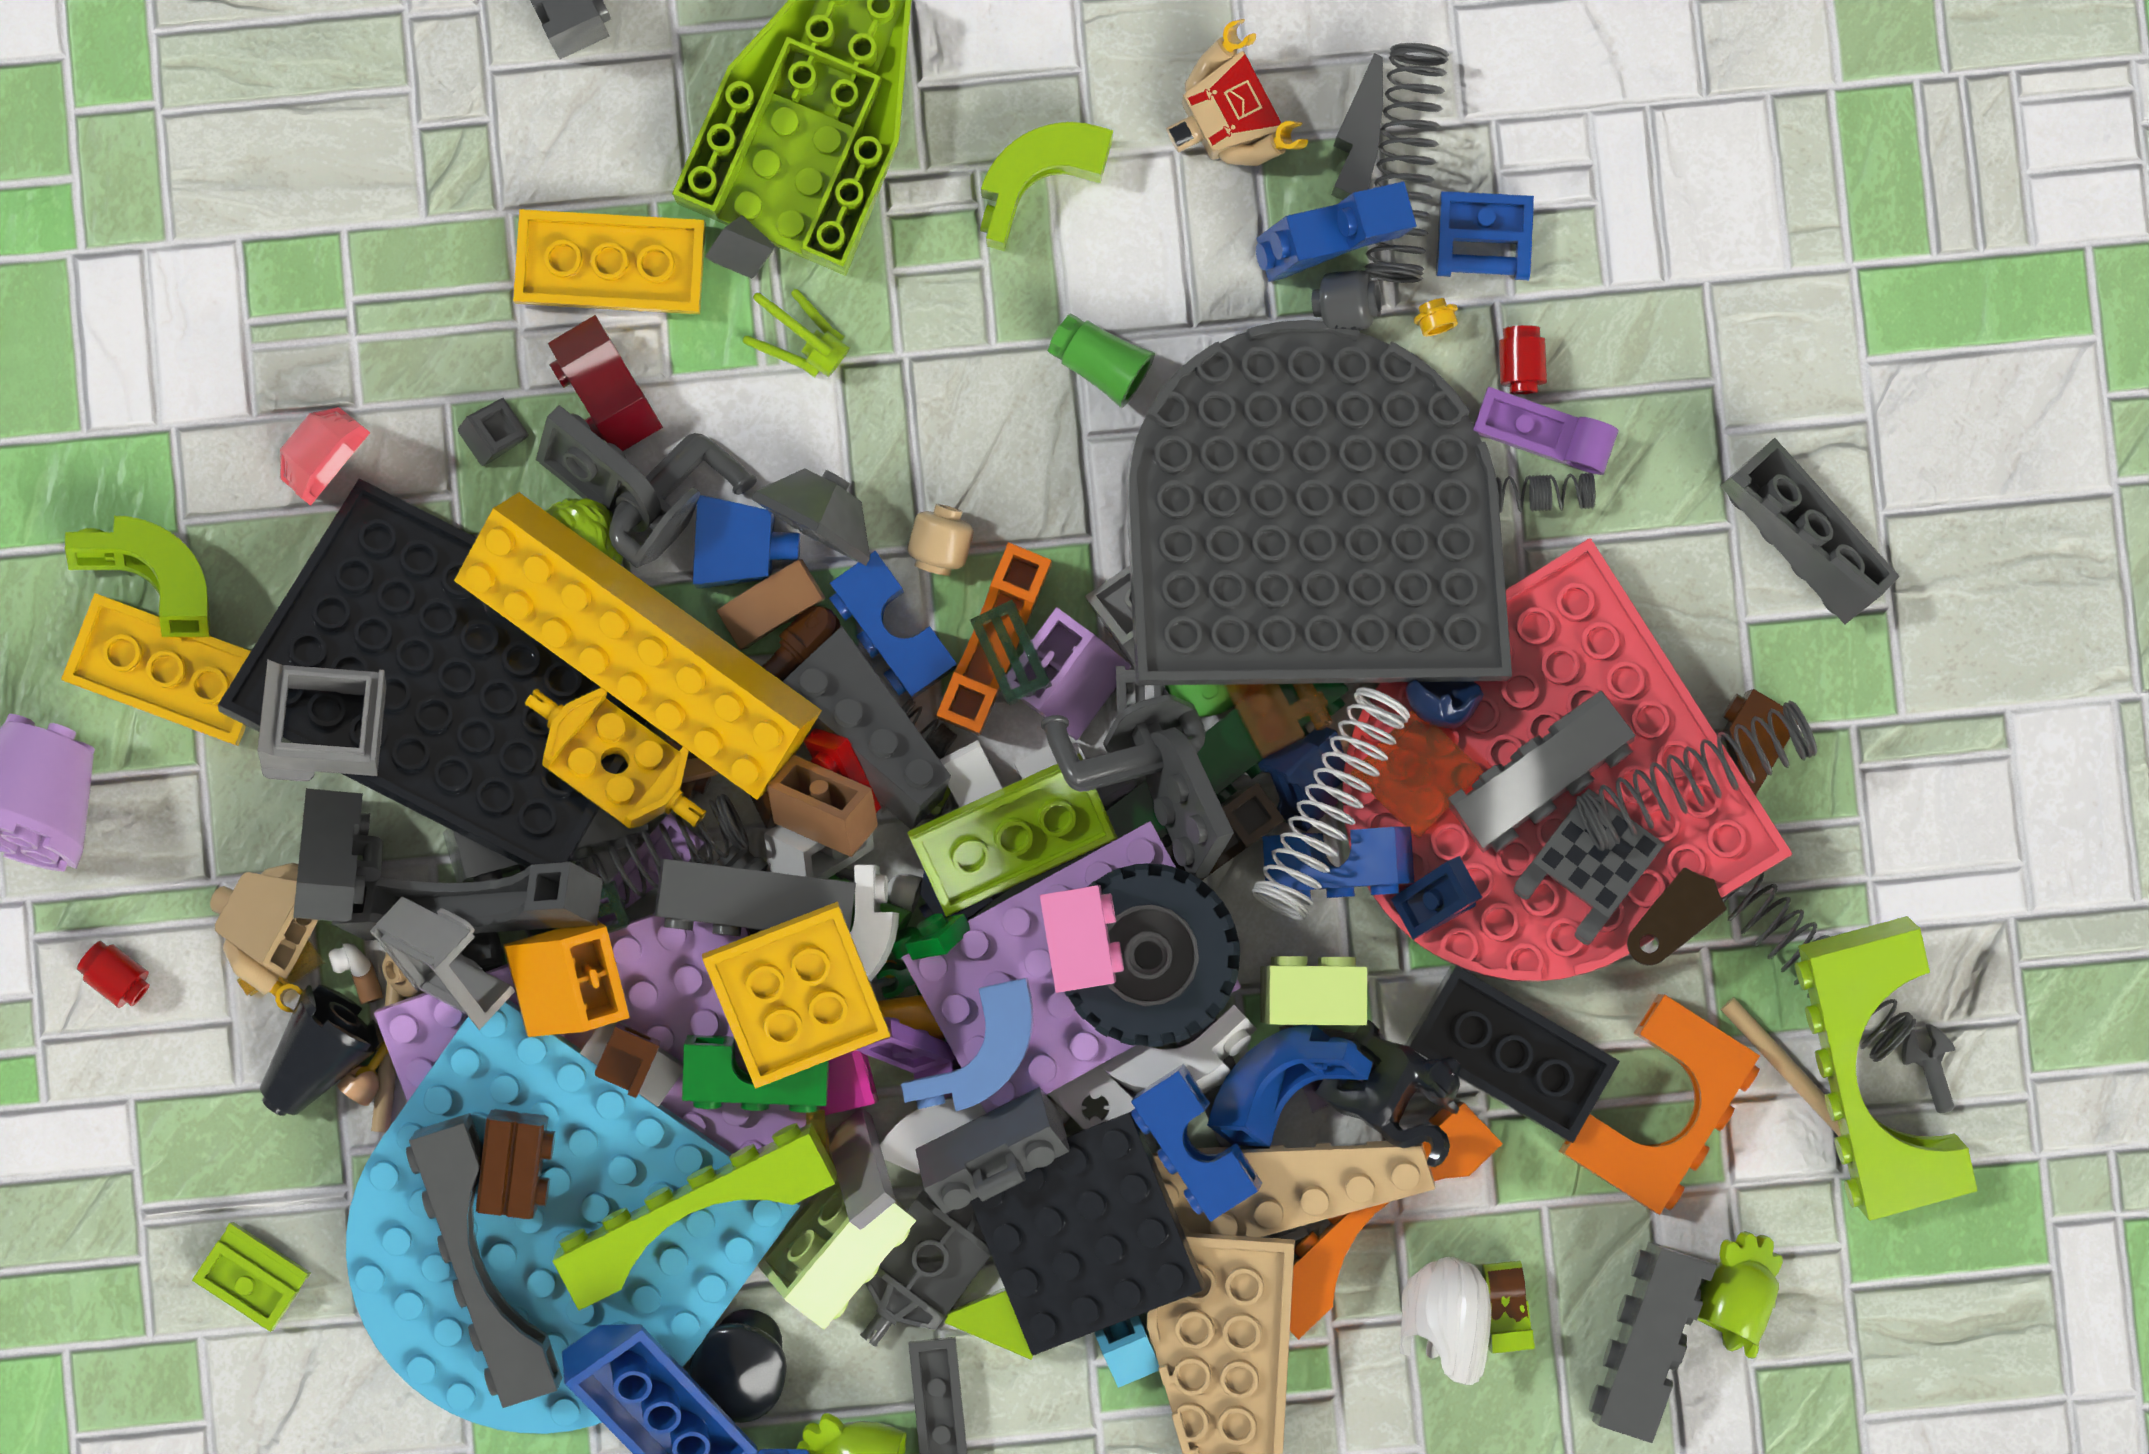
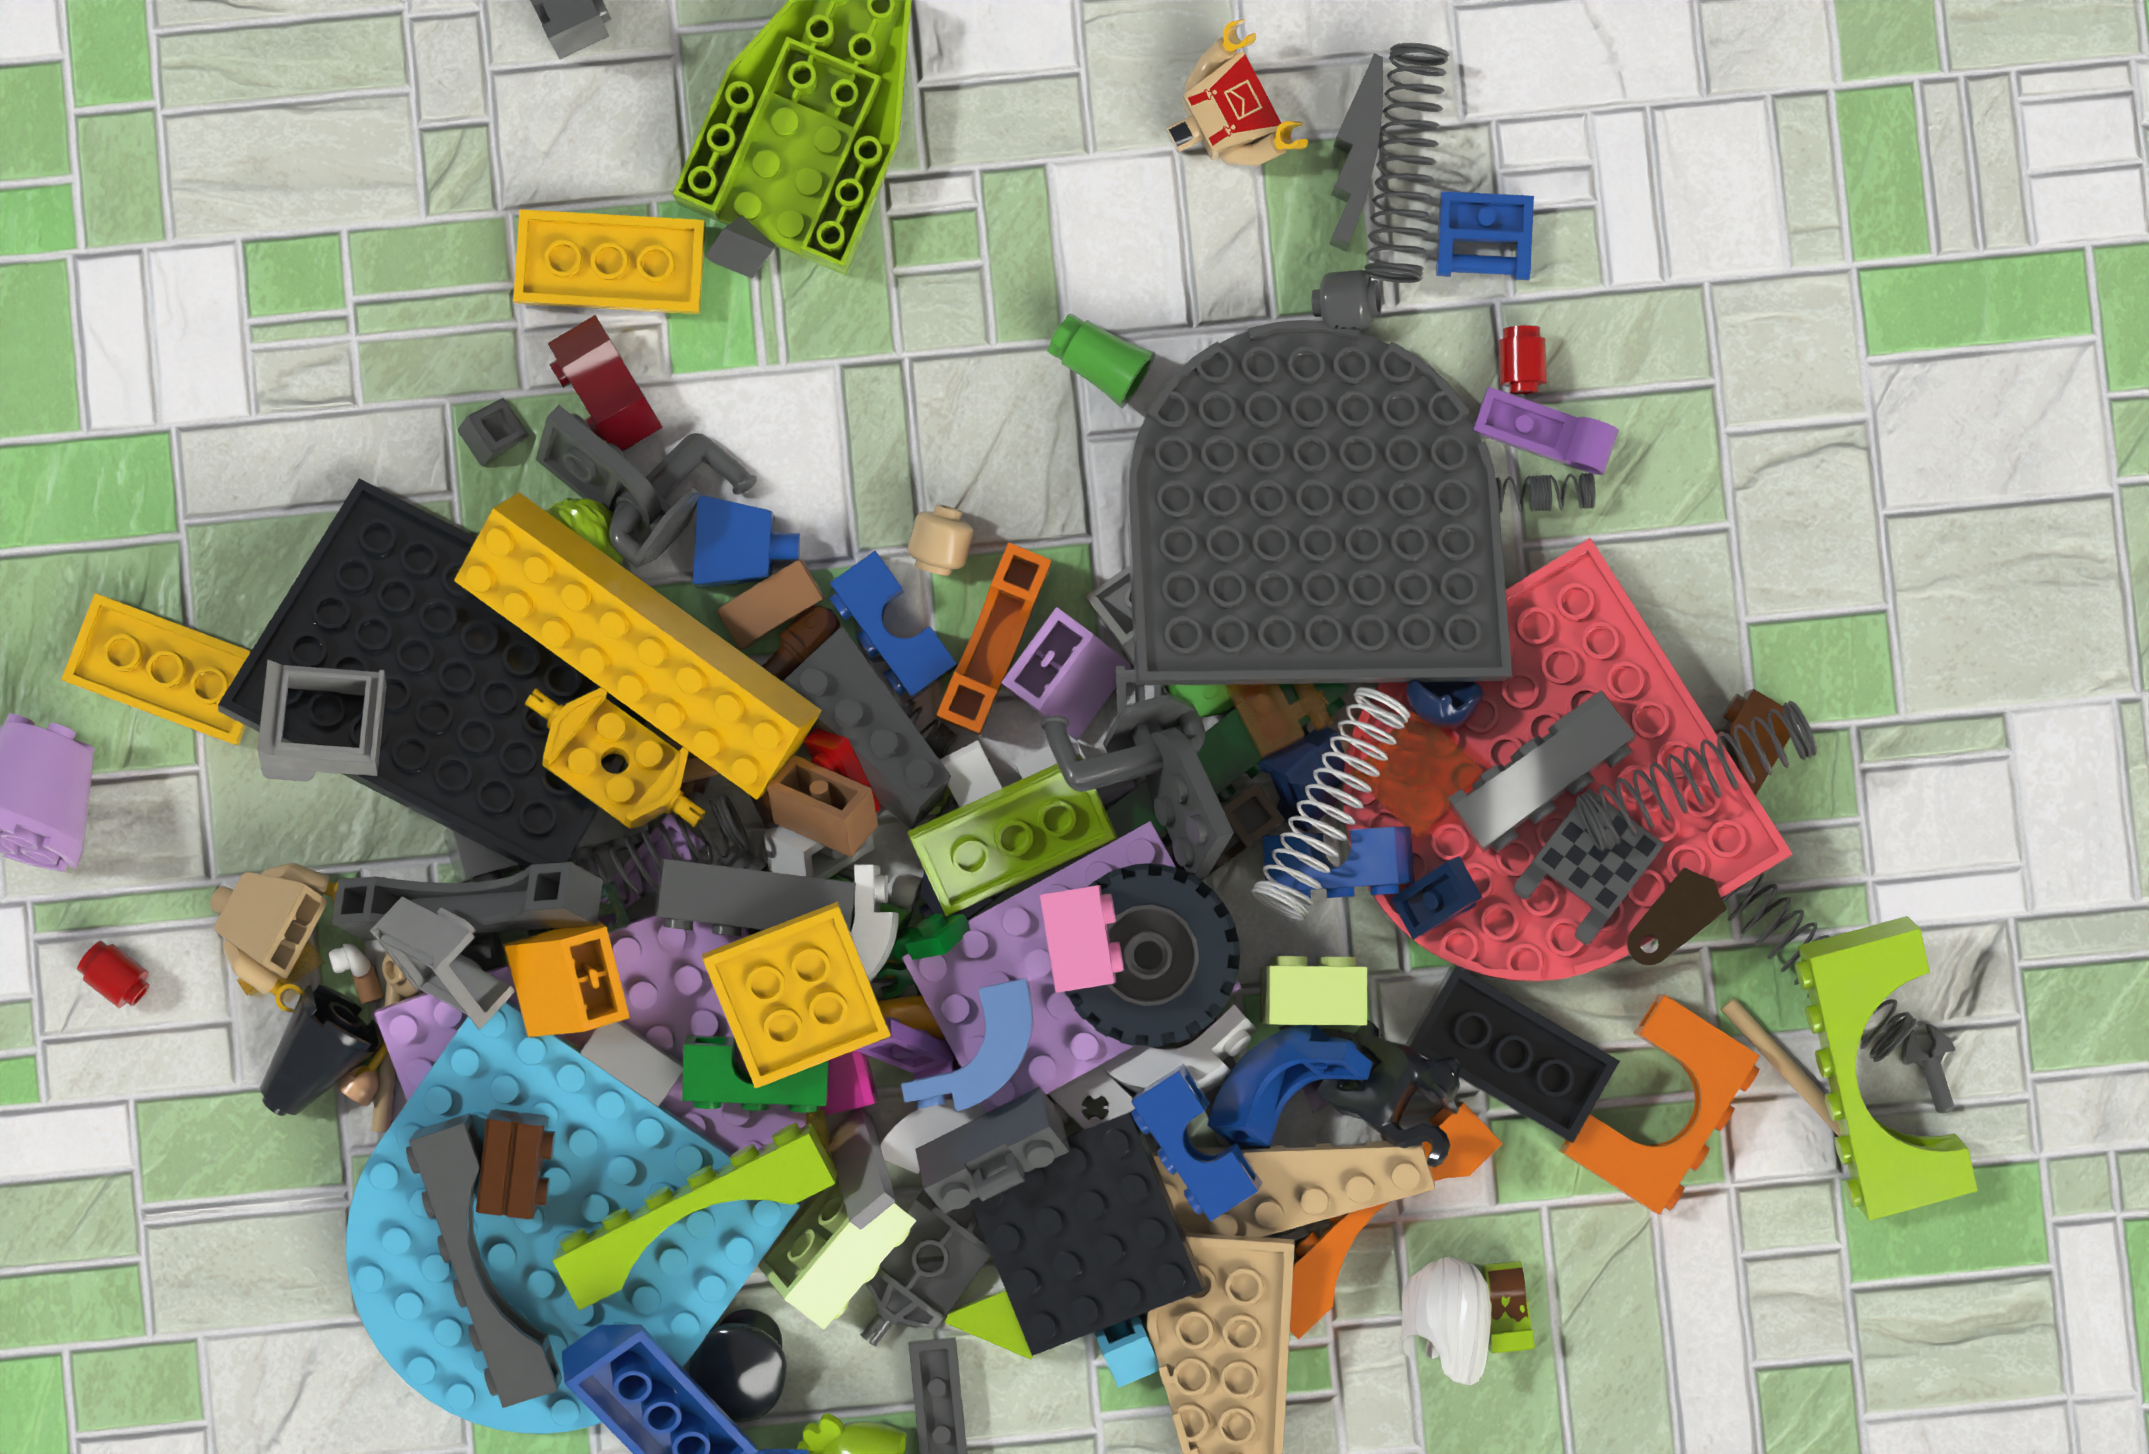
lime arch [65,516,210,637] -> none
lime plate [192,1222,311,1332] -> none
coral slope [280,407,370,506] -> none
dark grey piece [293,788,383,922] -> none
reddish brown panel [595,1022,661,1098] -> none
lime plant [743,289,850,378] -> none
dark grey slope [751,468,870,566] -> none
clear green tile [970,600,1052,706] -> none
lime arch [980,122,1113,251] -> none
blue arch [1256,181,1417,282] -> none
yellow plate [1414,298,1458,337] -> none
dark grey wedge [1589,1242,1716,1443] -> none
lime piece [1697,1231,1783,1359] -> none
dark grey wedge [1720,438,1900,625] -> none

